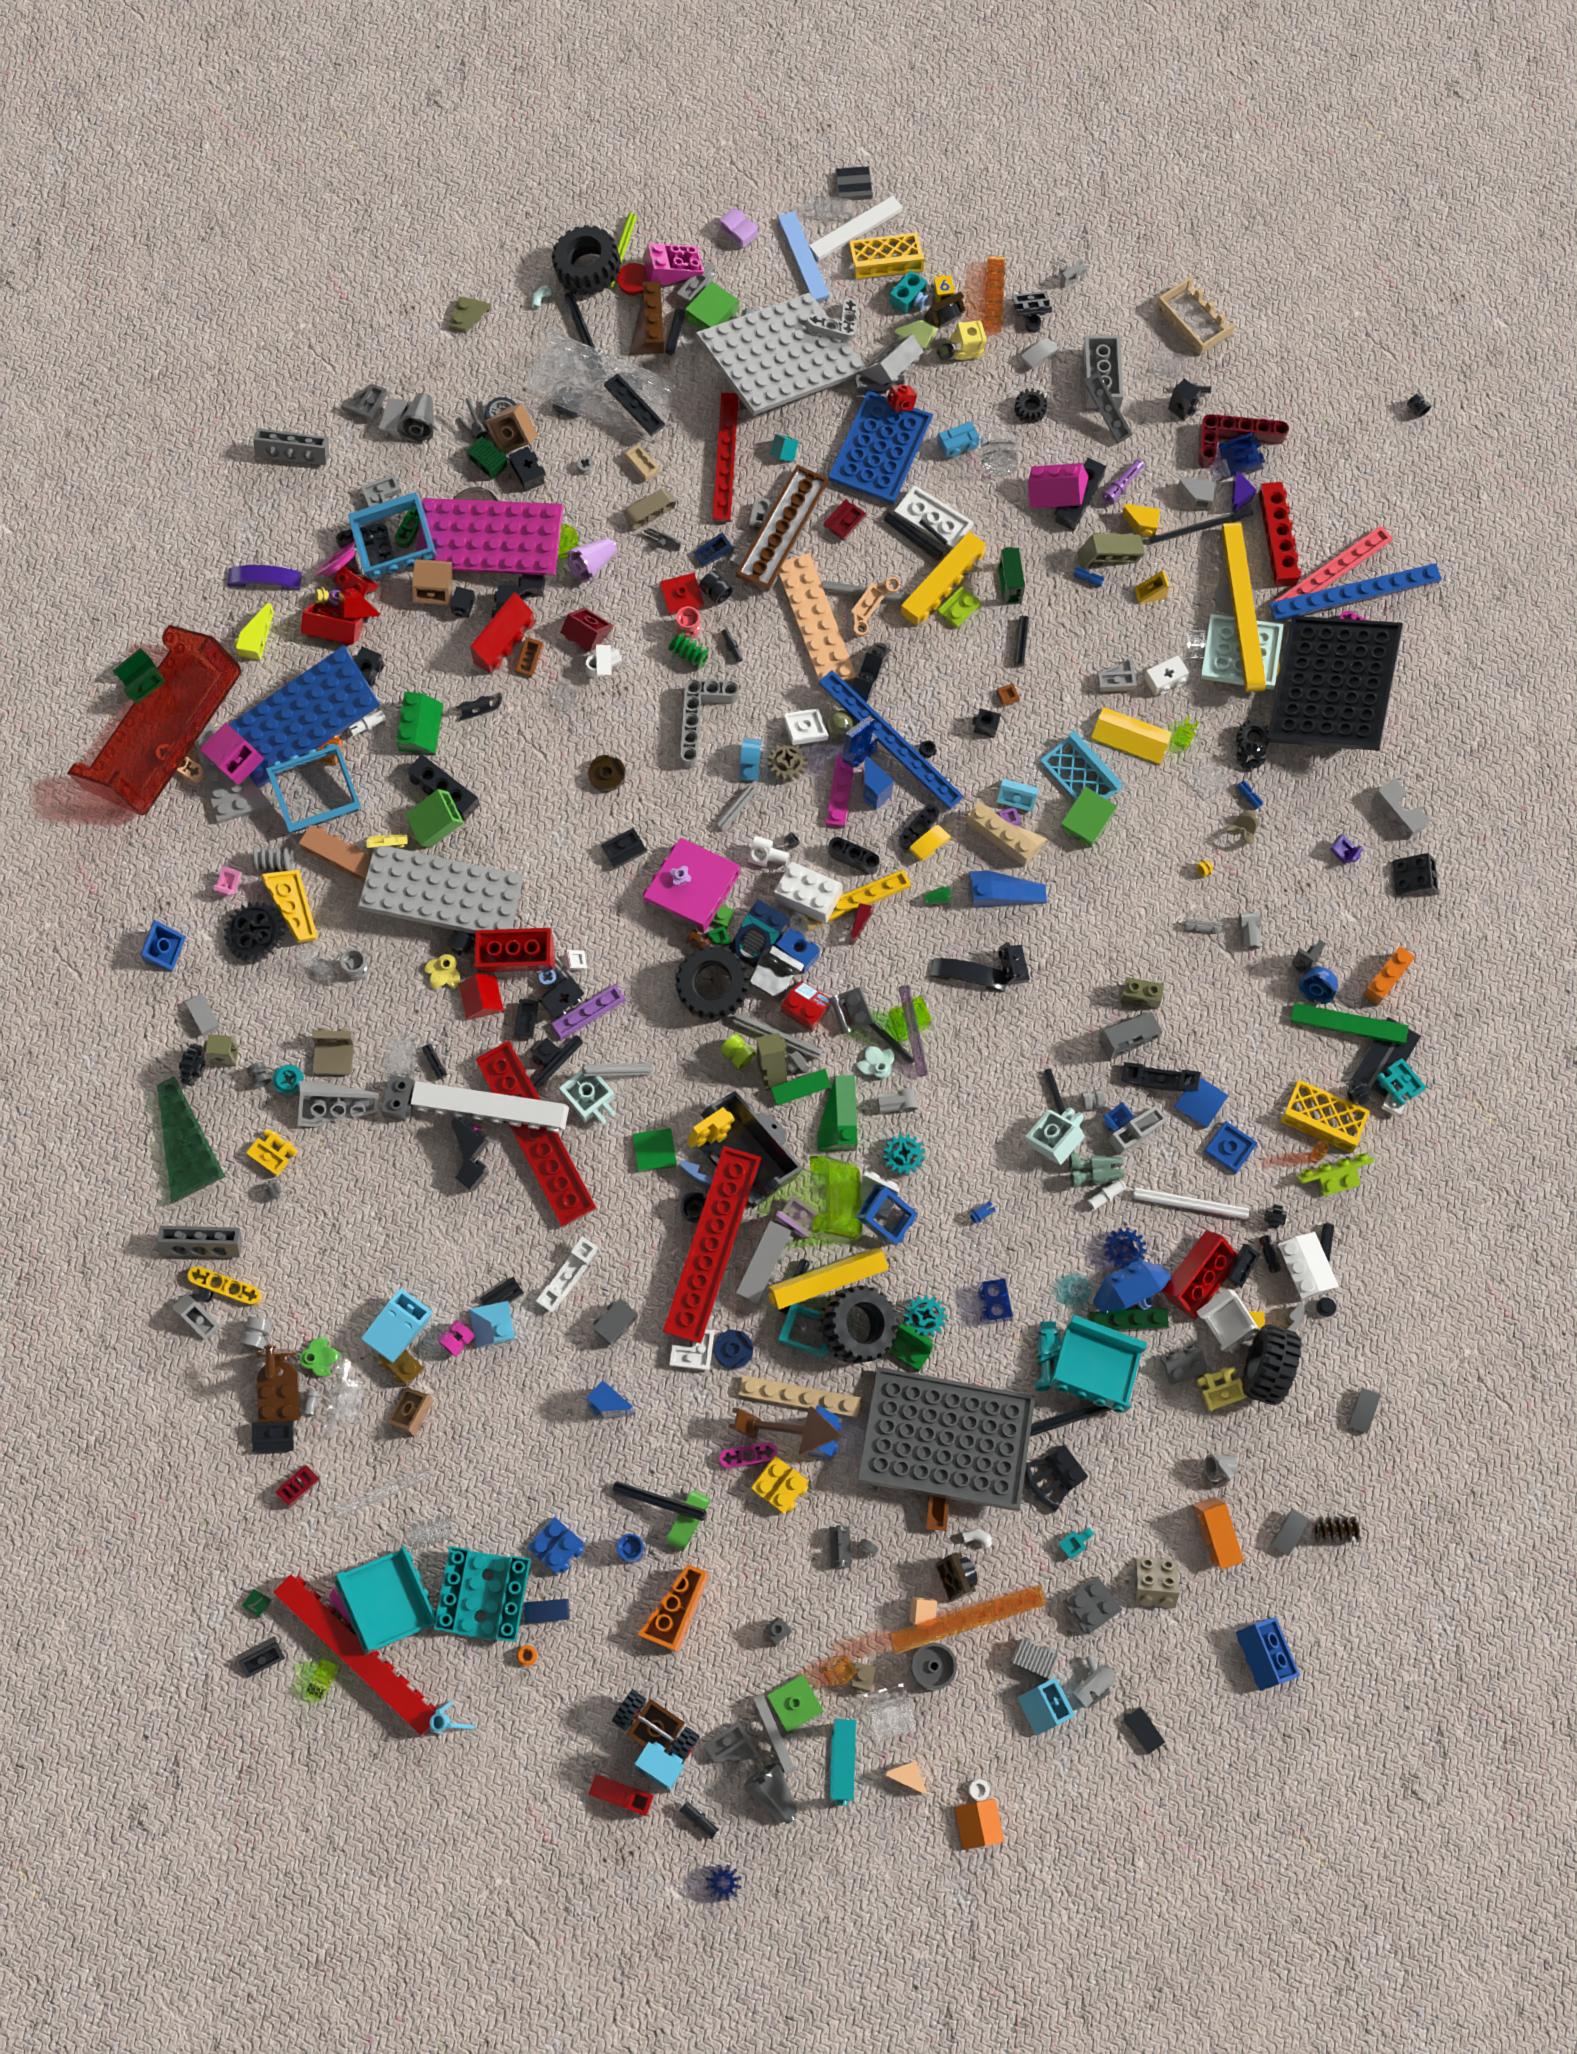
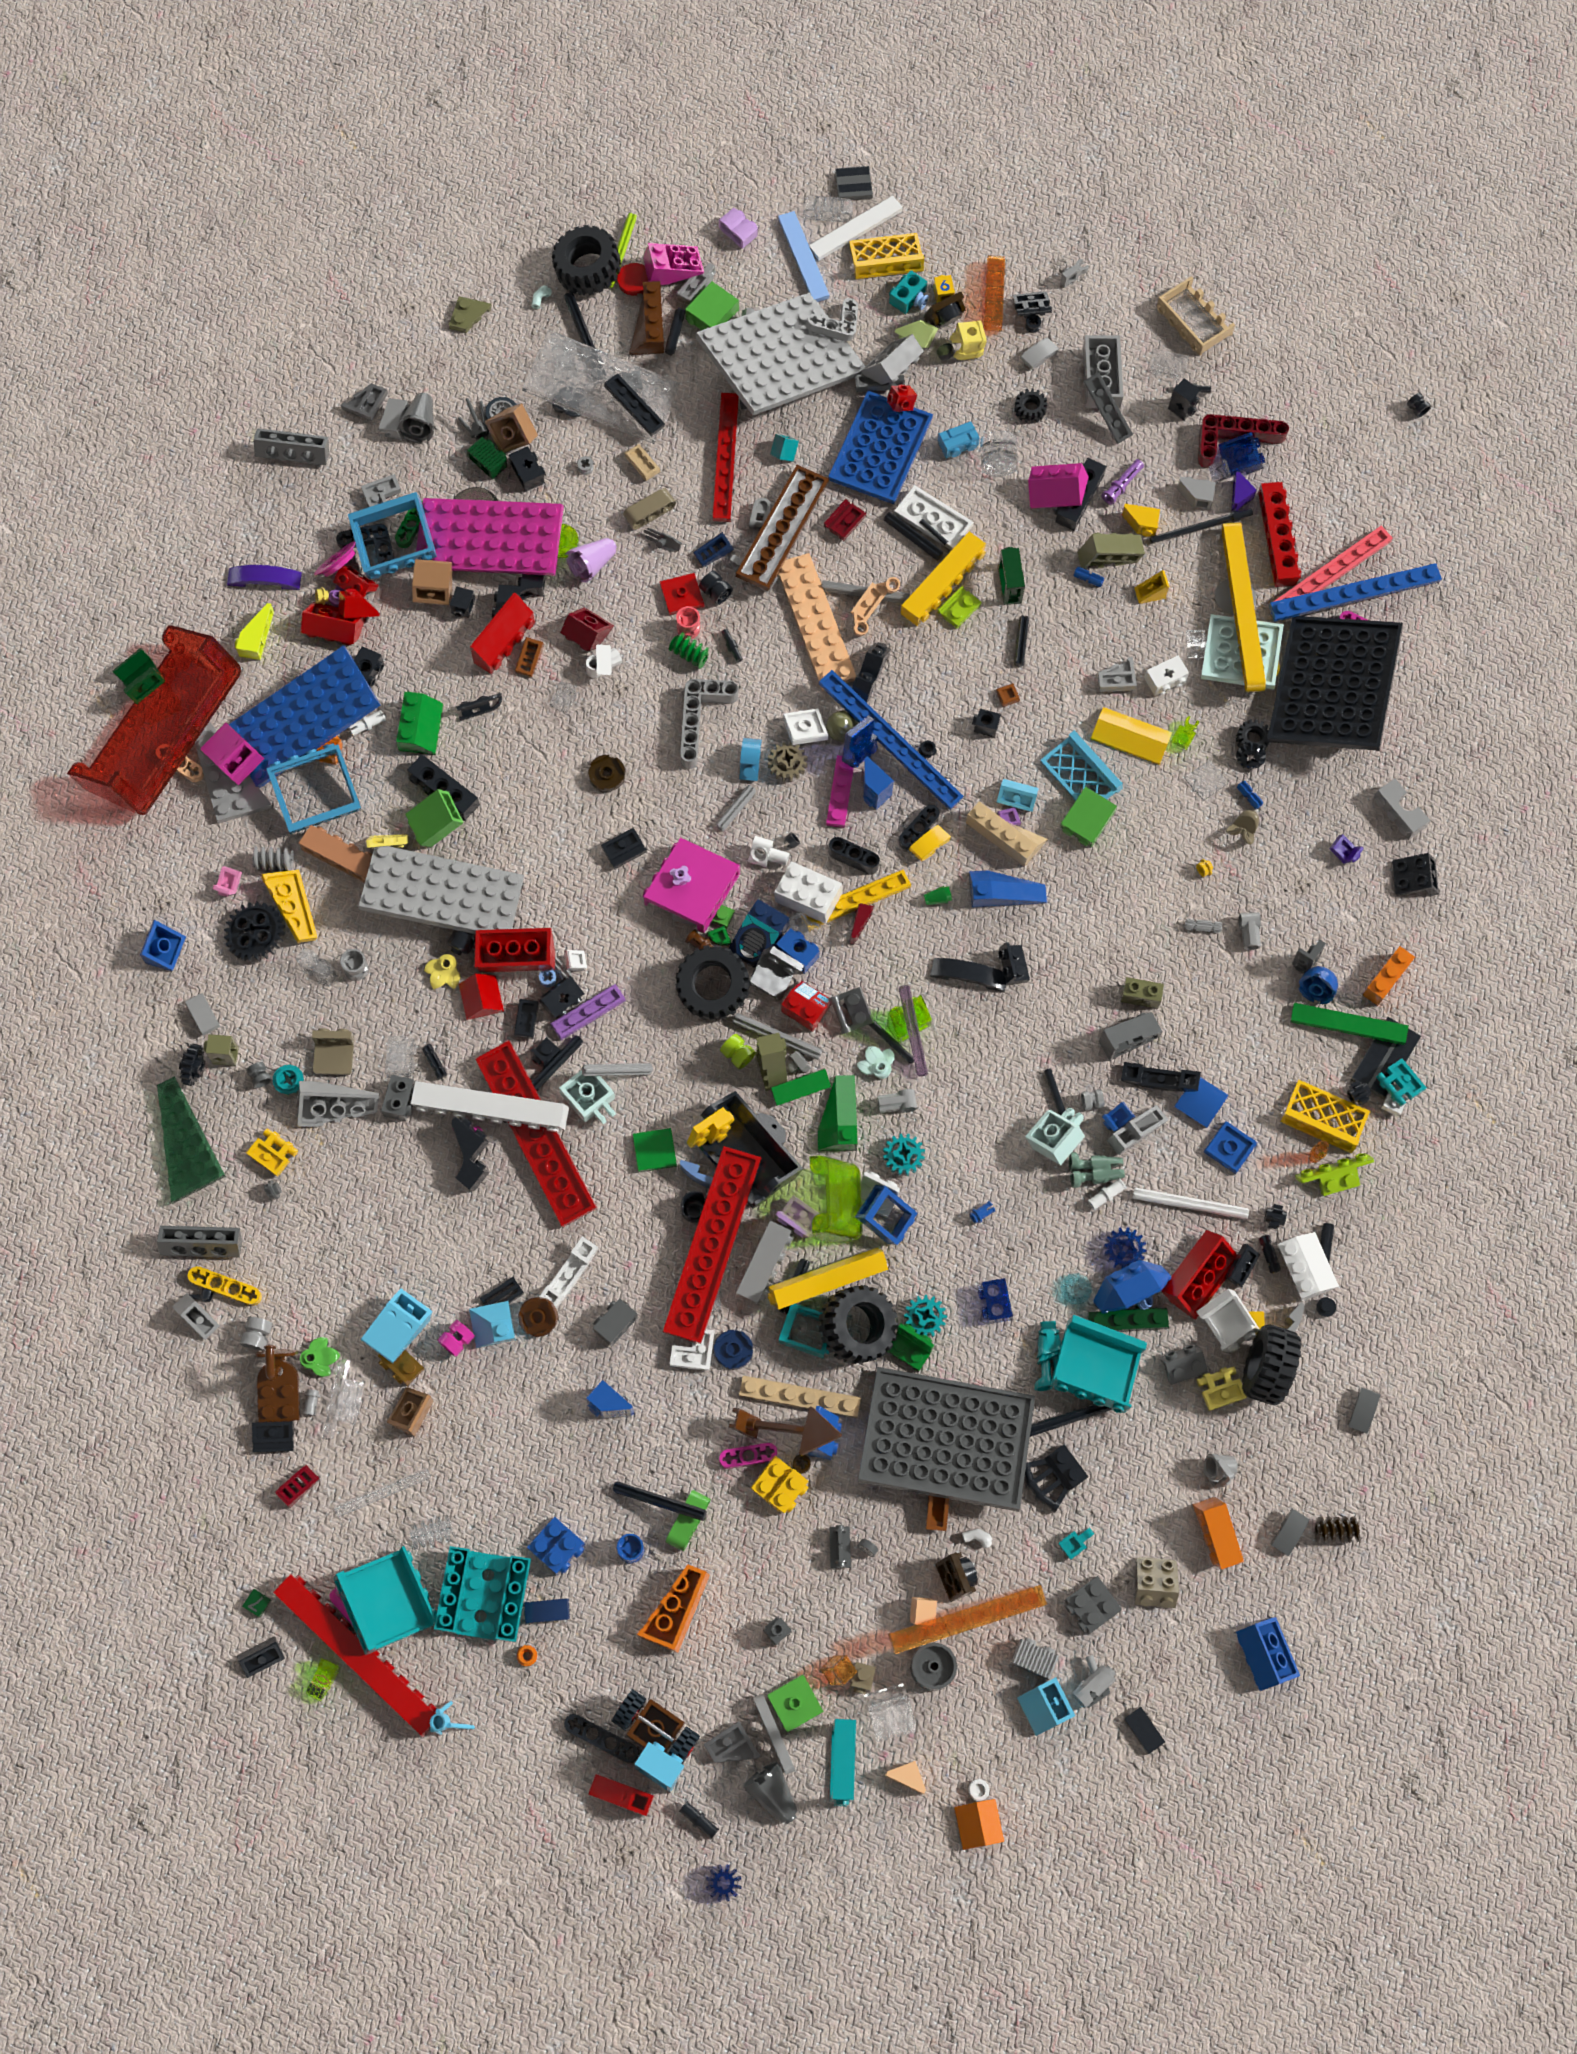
none -> reddish brown tile [518,1297,558,1337]
none -> black beam [564,1714,639,1763]
none -> dark brown bush [793,1454,811,1474]

